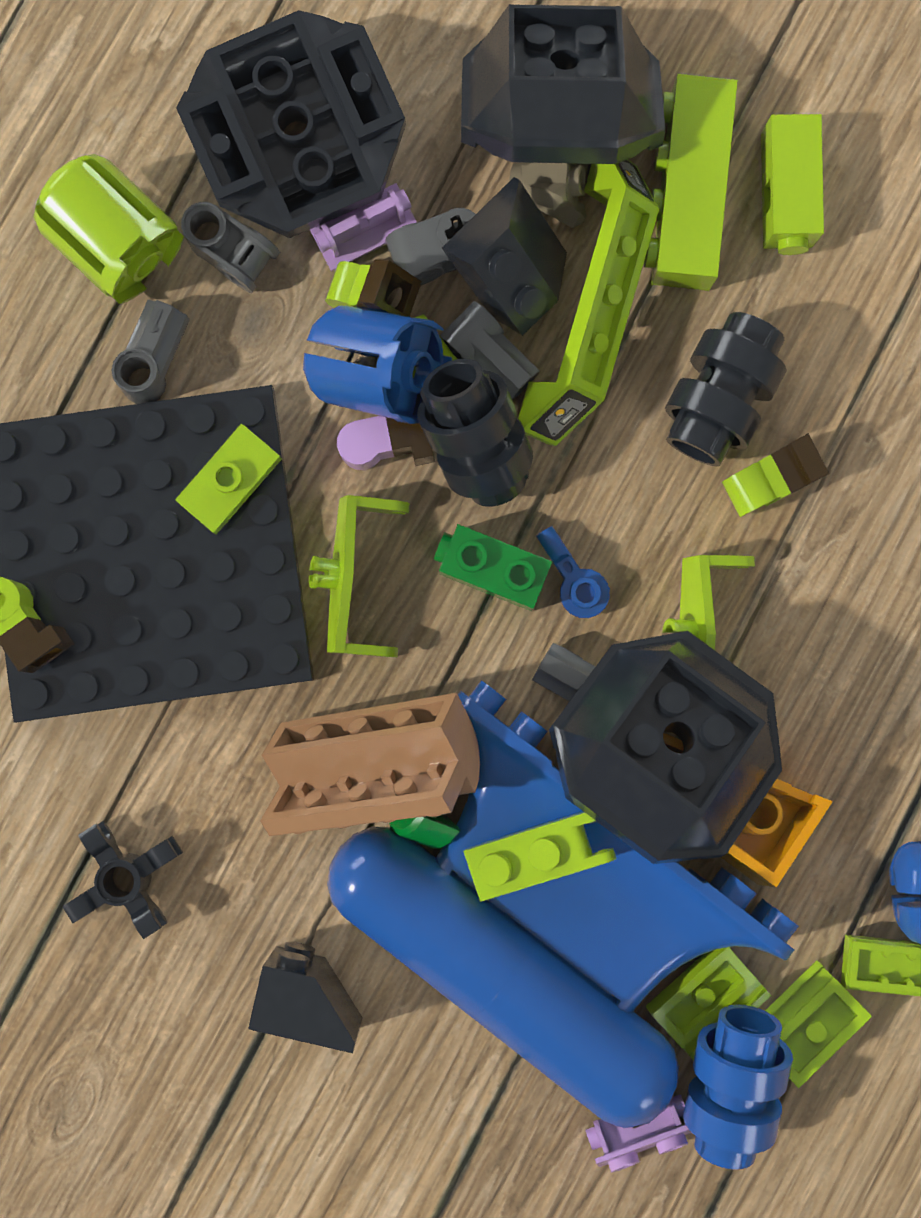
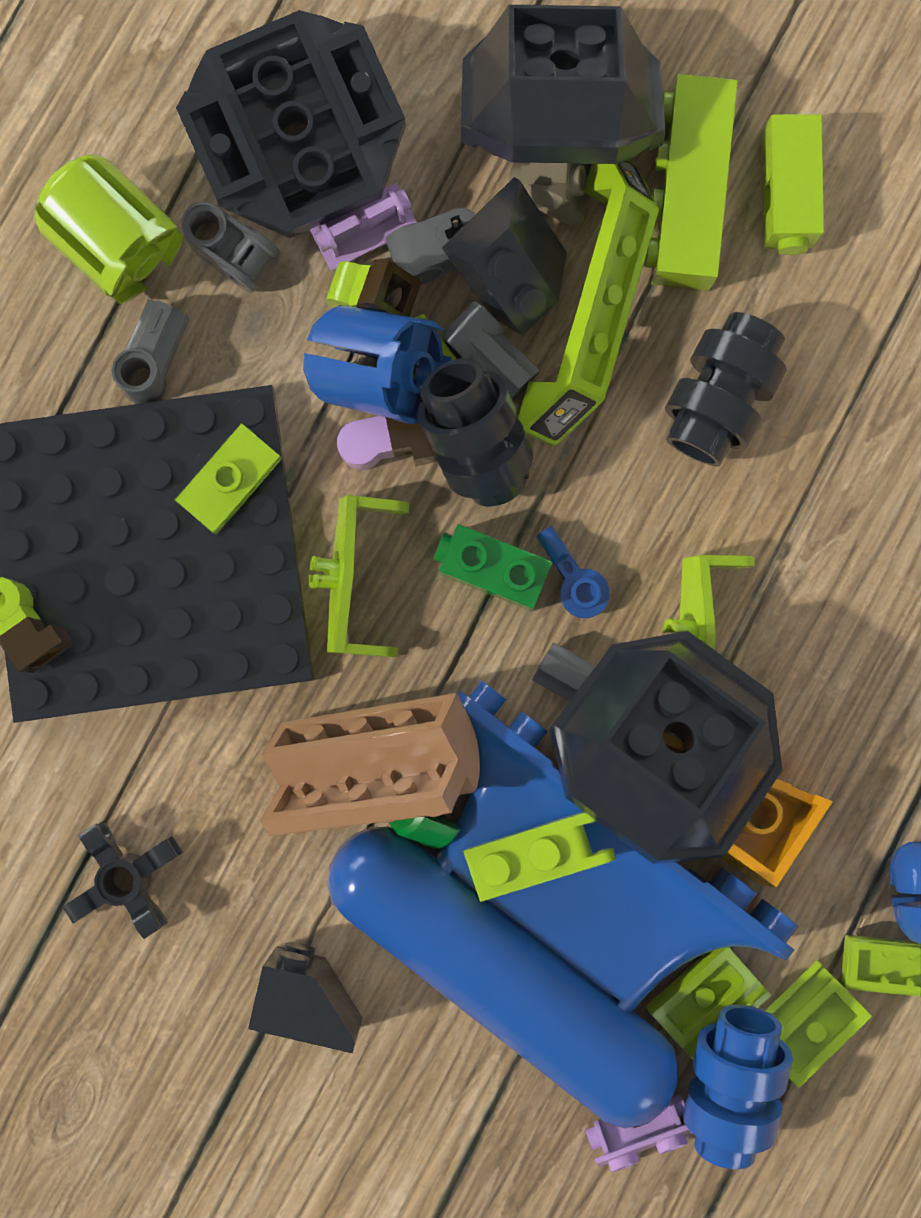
leg [722,433,830,517] -> none

